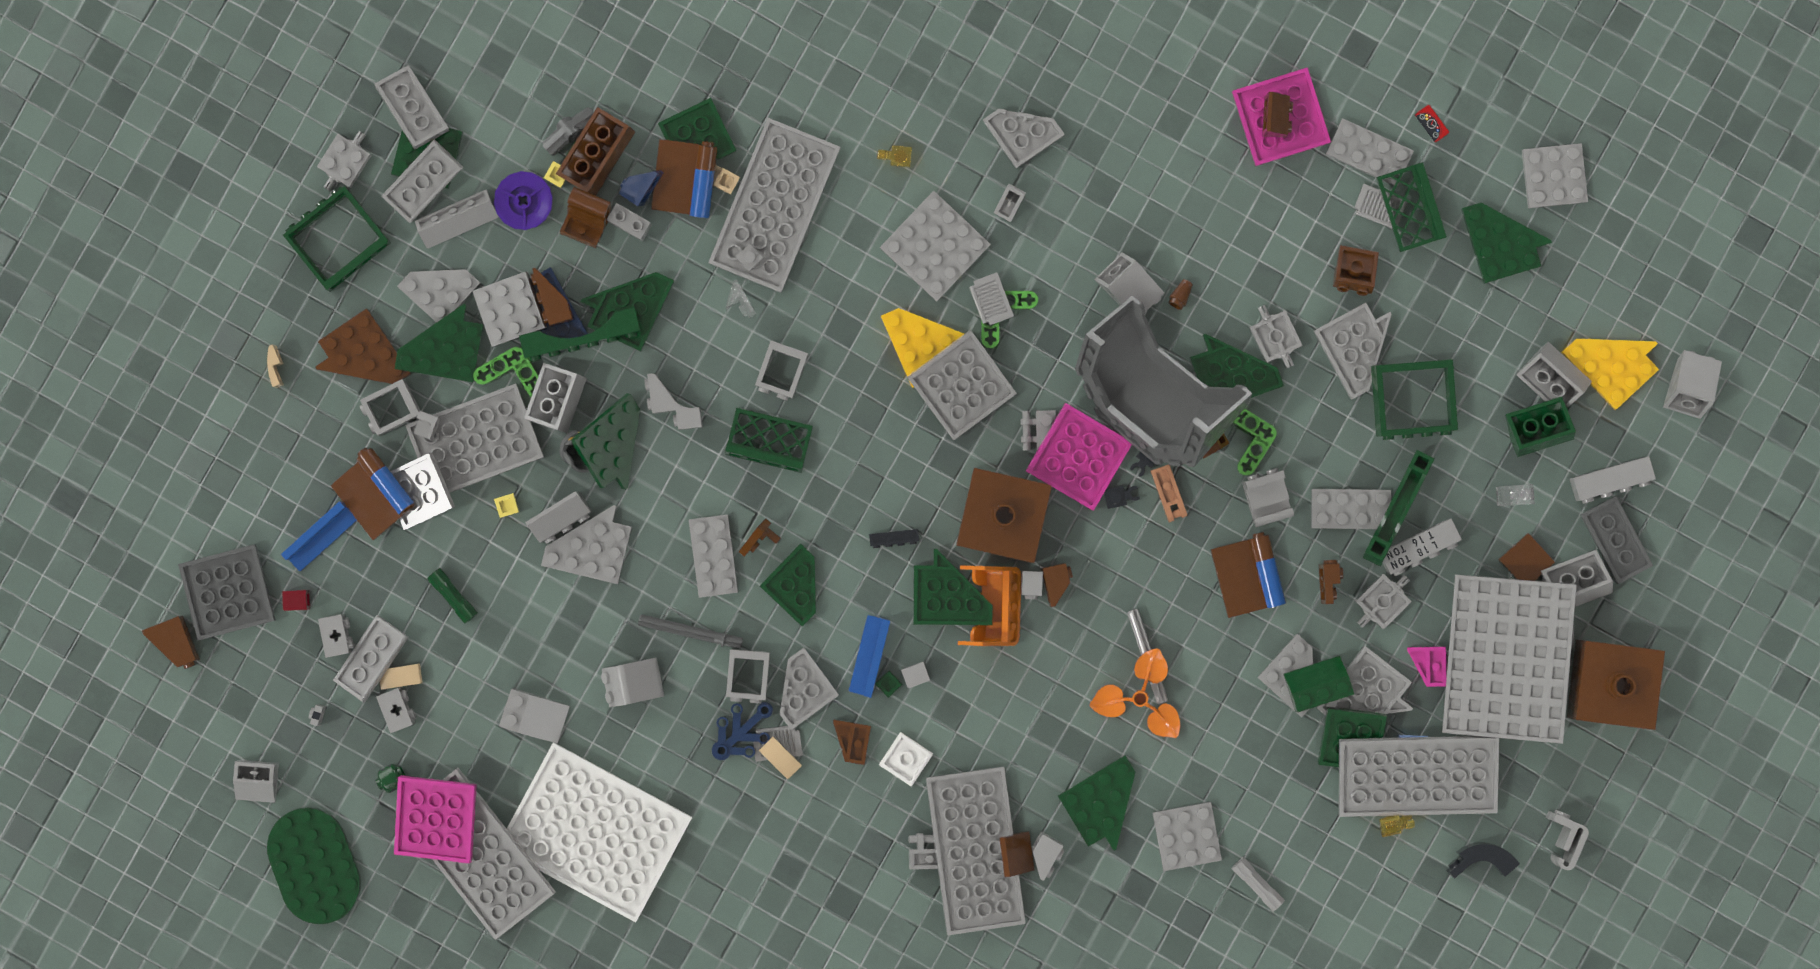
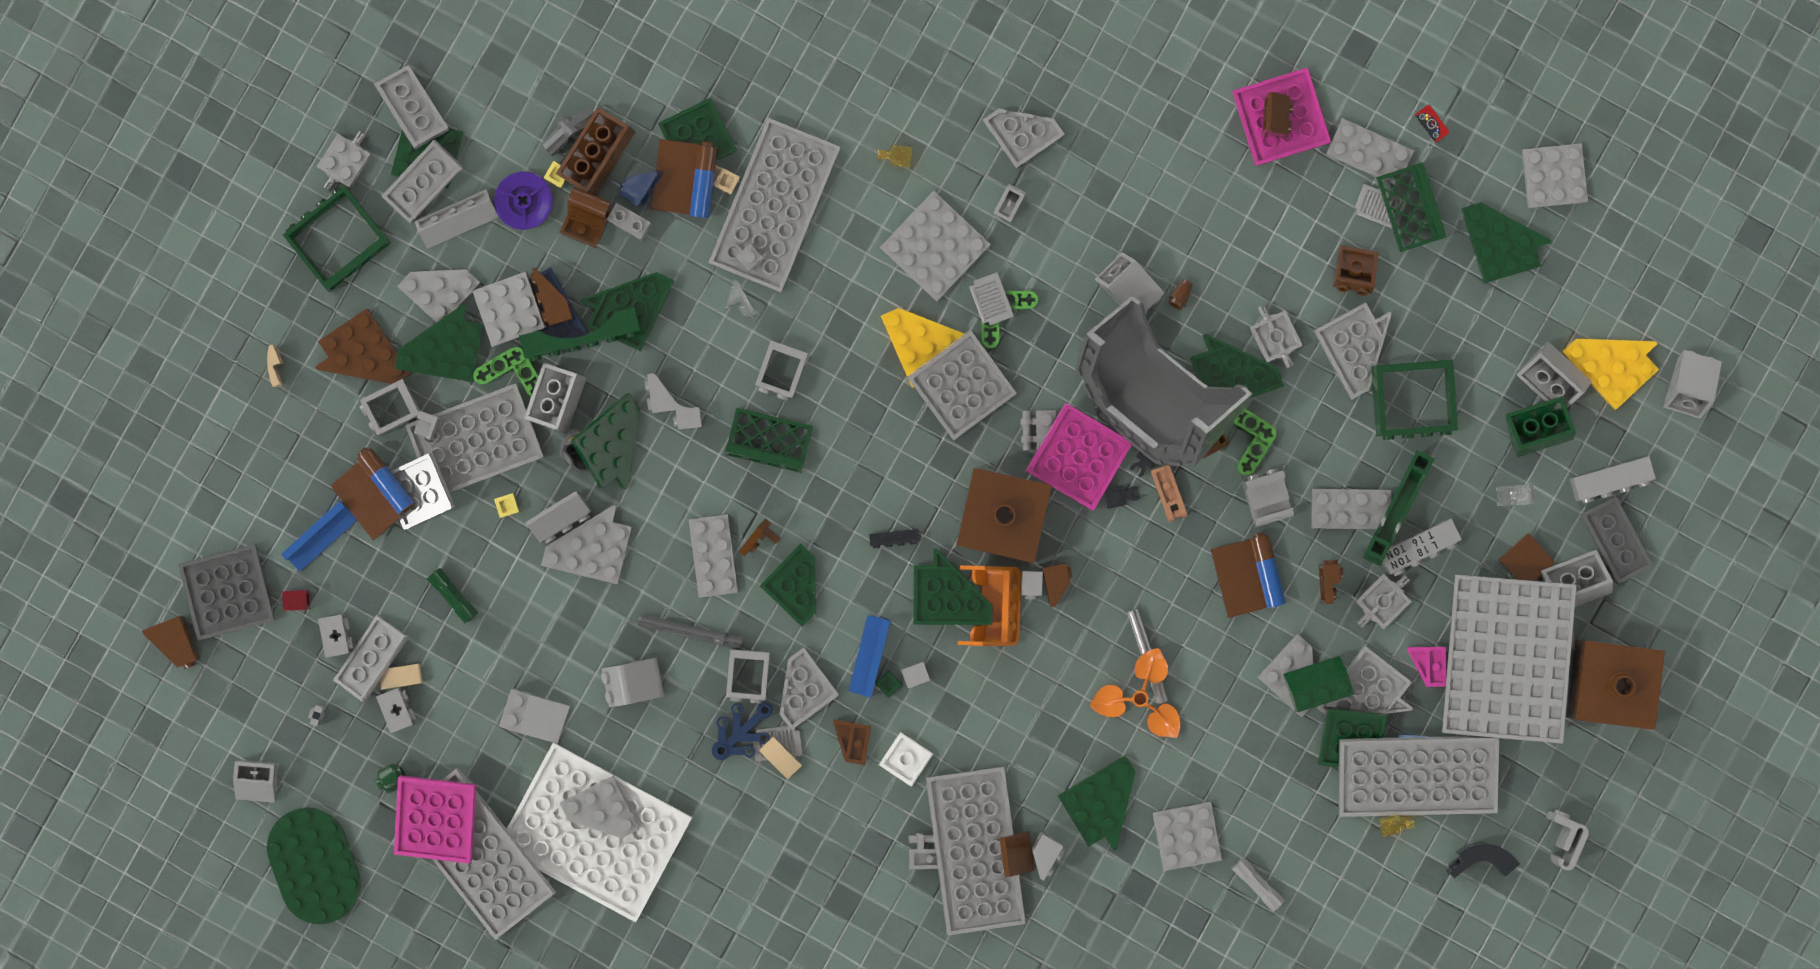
none -> light grey plate [560,776,640,838]

